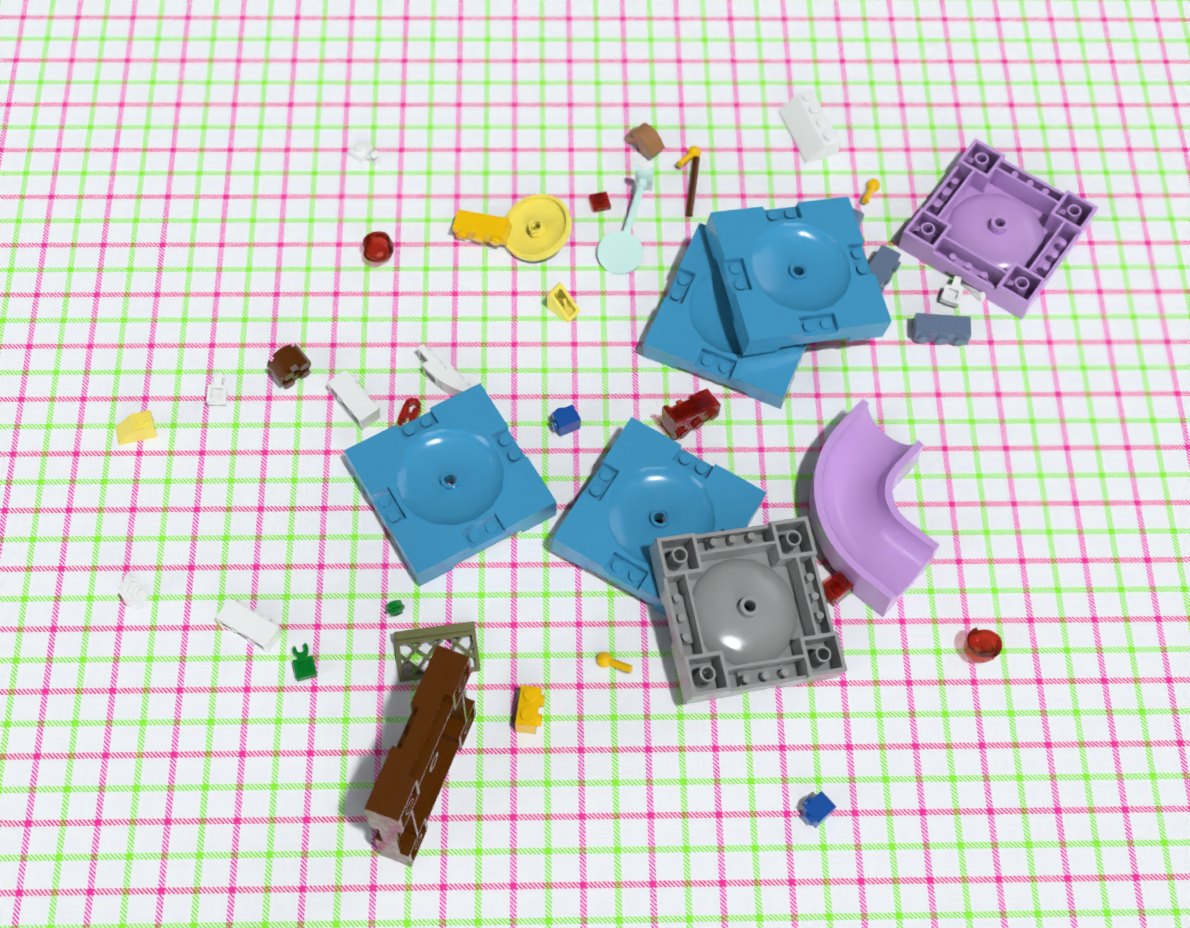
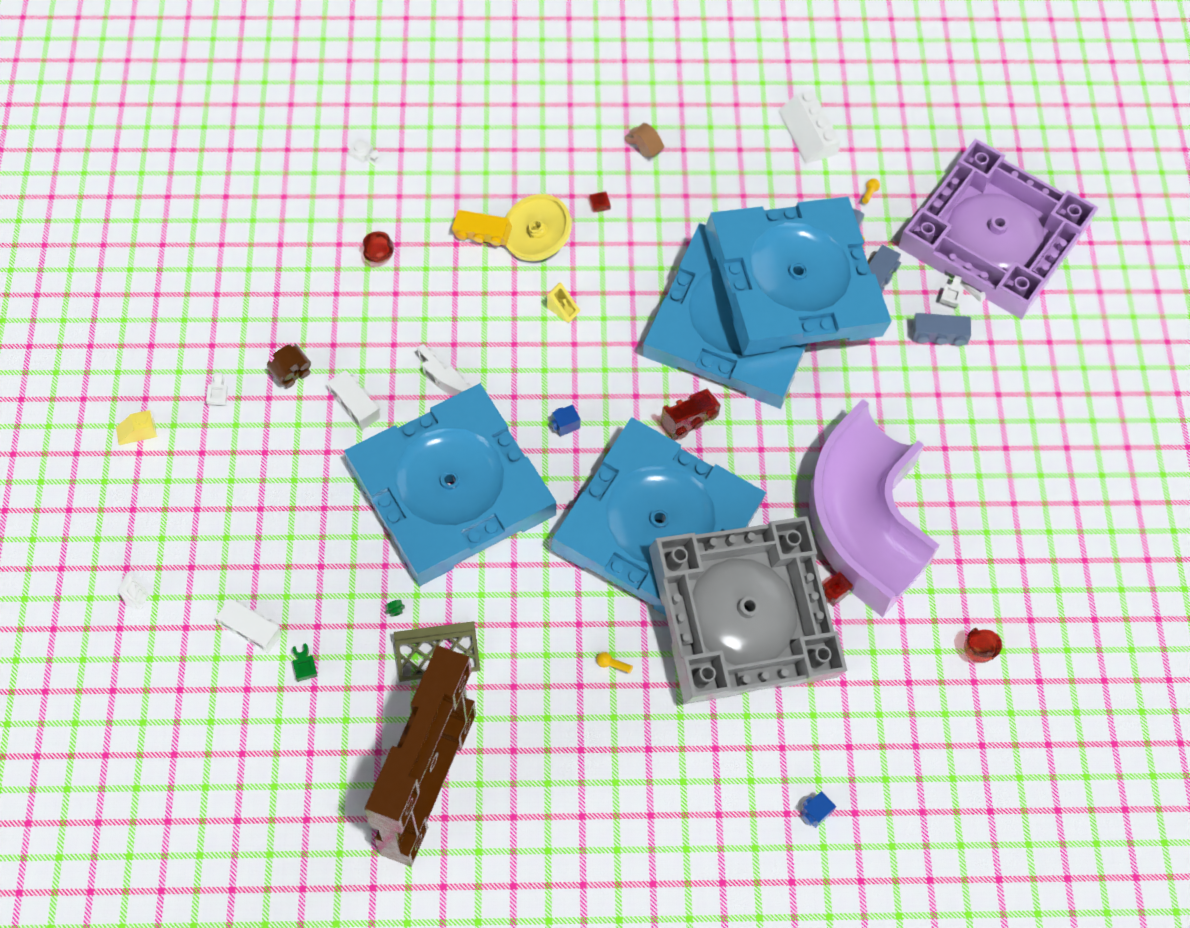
clear red beam [397,398,421,427] -> none
yellow brick [515,685,545,734] -> none
light aqua piece [597,164,654,275] -> none
yellow bar [676,146,701,168] -> none
reddish brown bar [686,156,700,217] -> none

